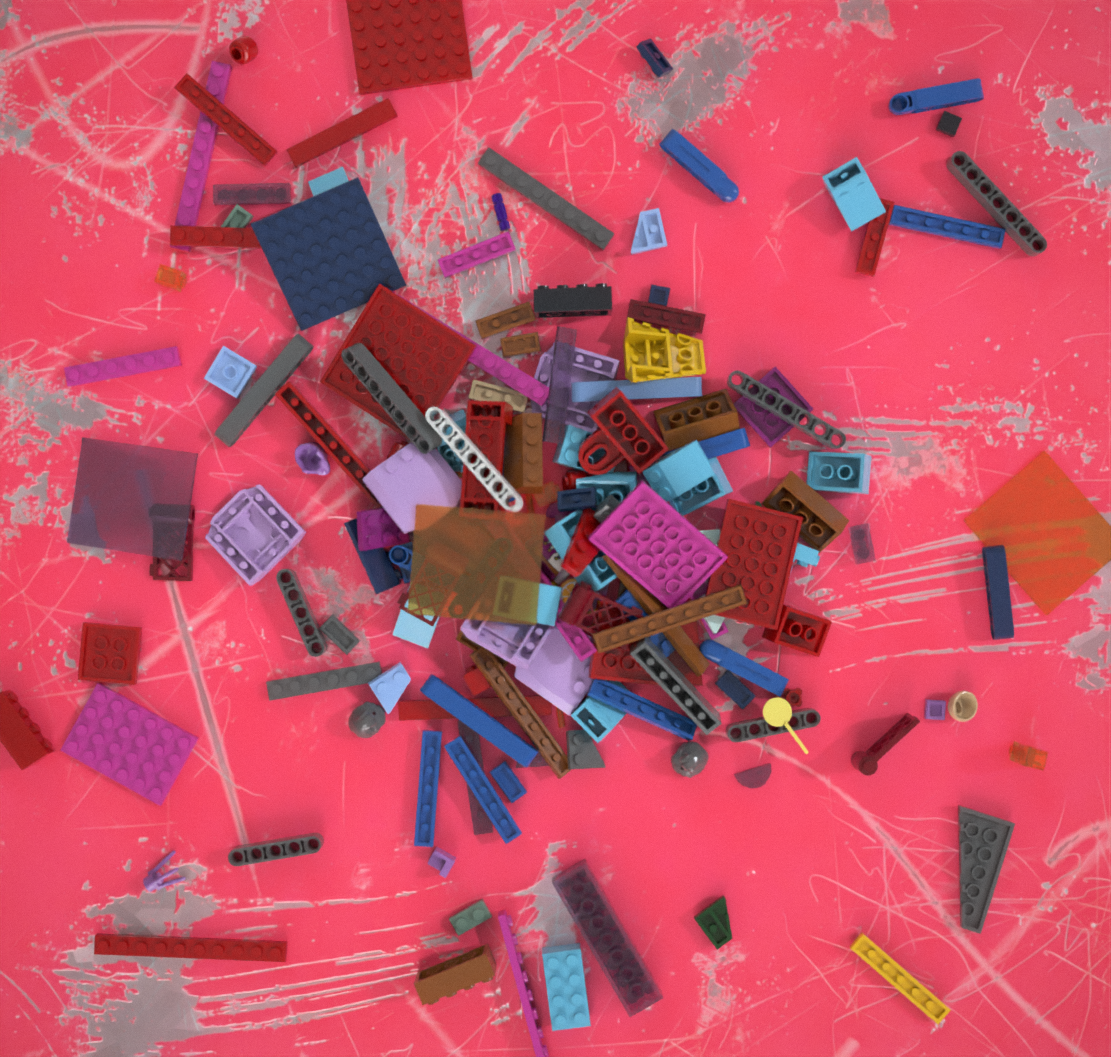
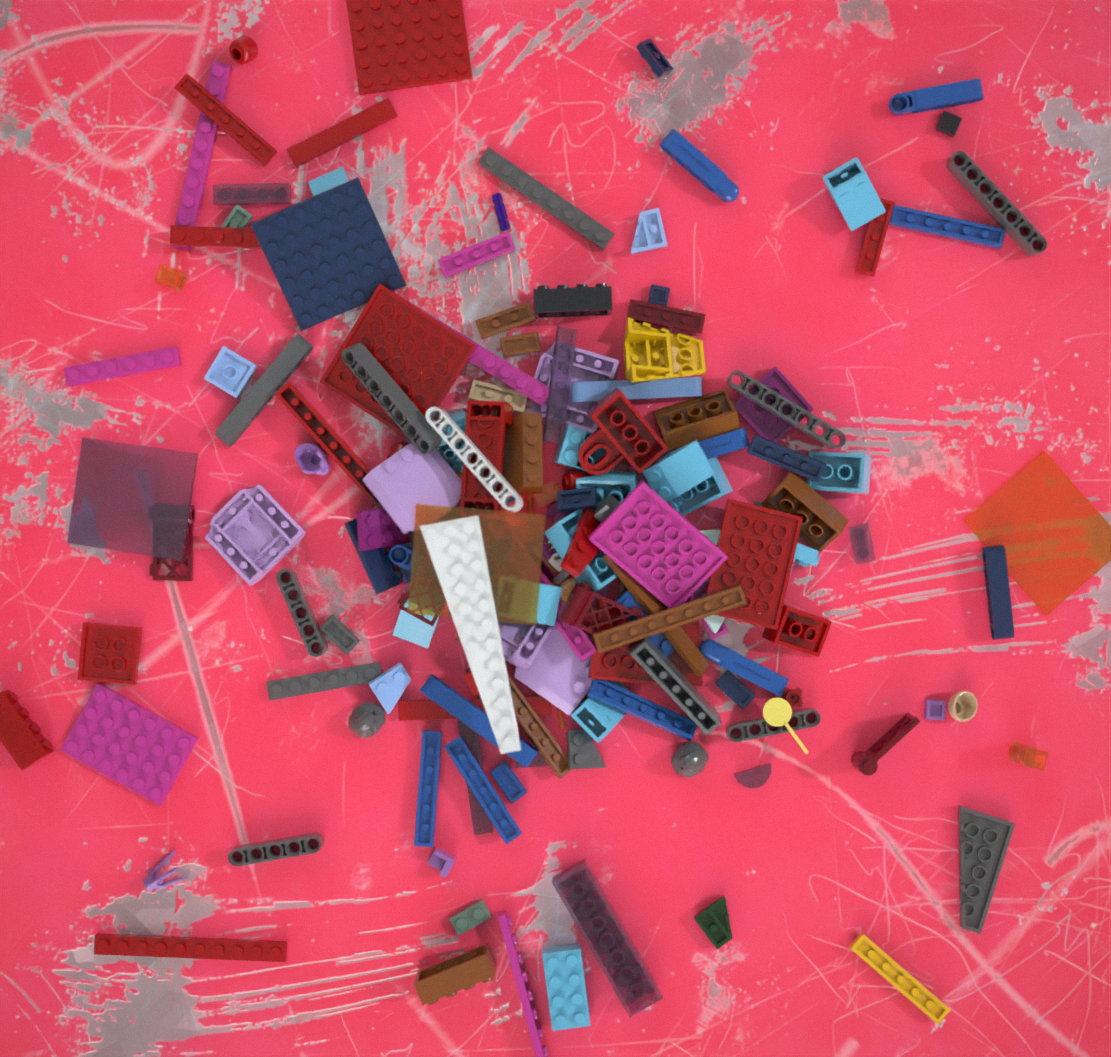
none -> white wing [420,515,521,754]
none -> dark blue plate [747,434,826,482]

